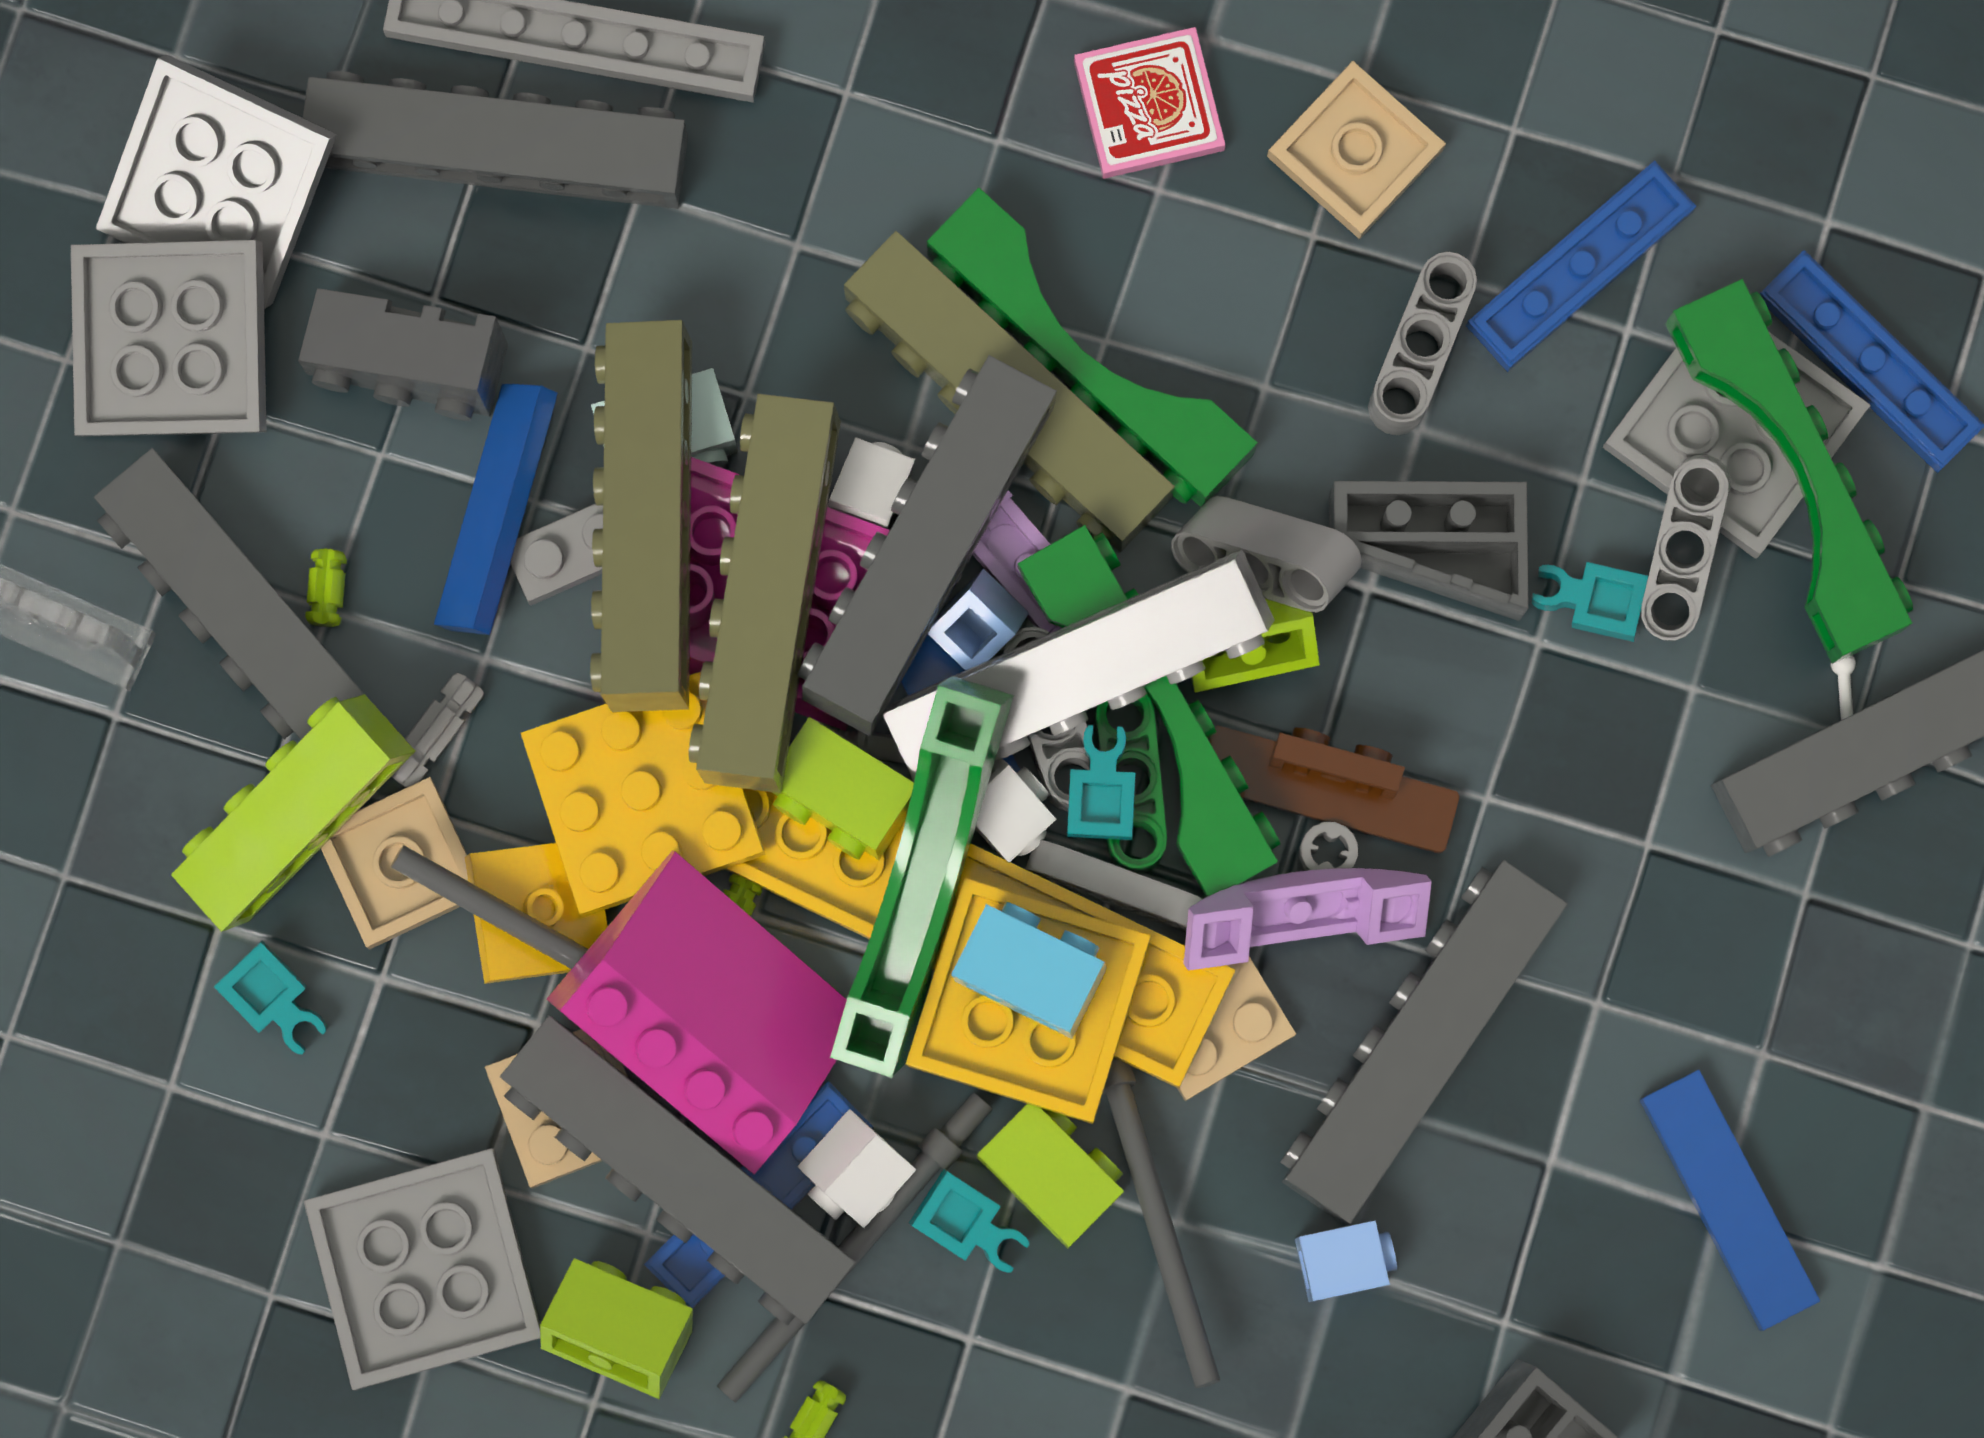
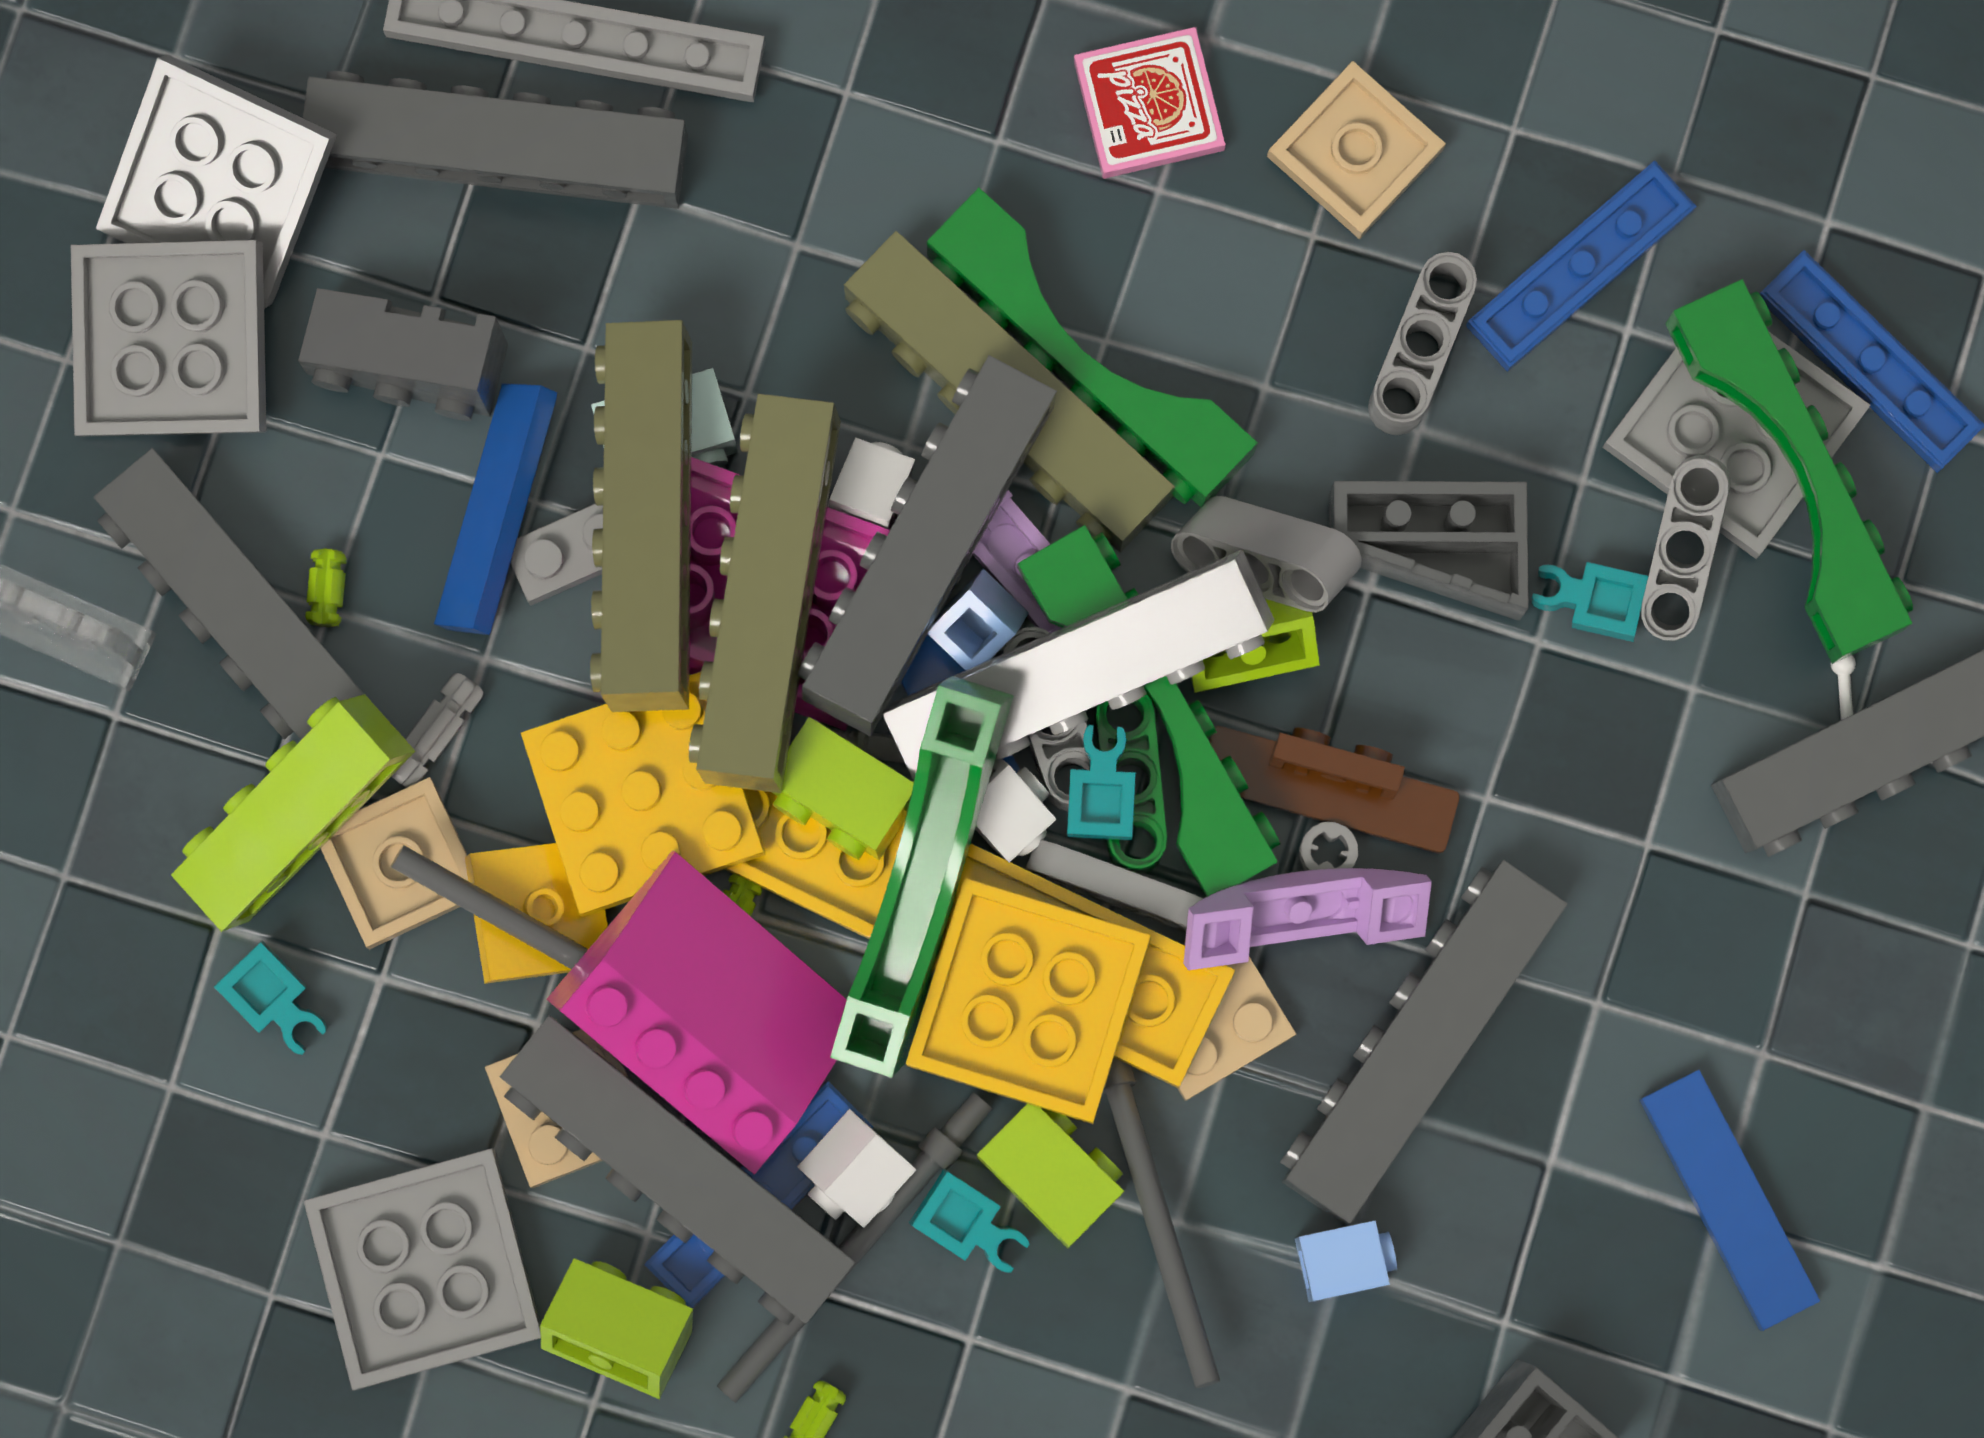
medium azure brick [951,902,1107,1039] -> none

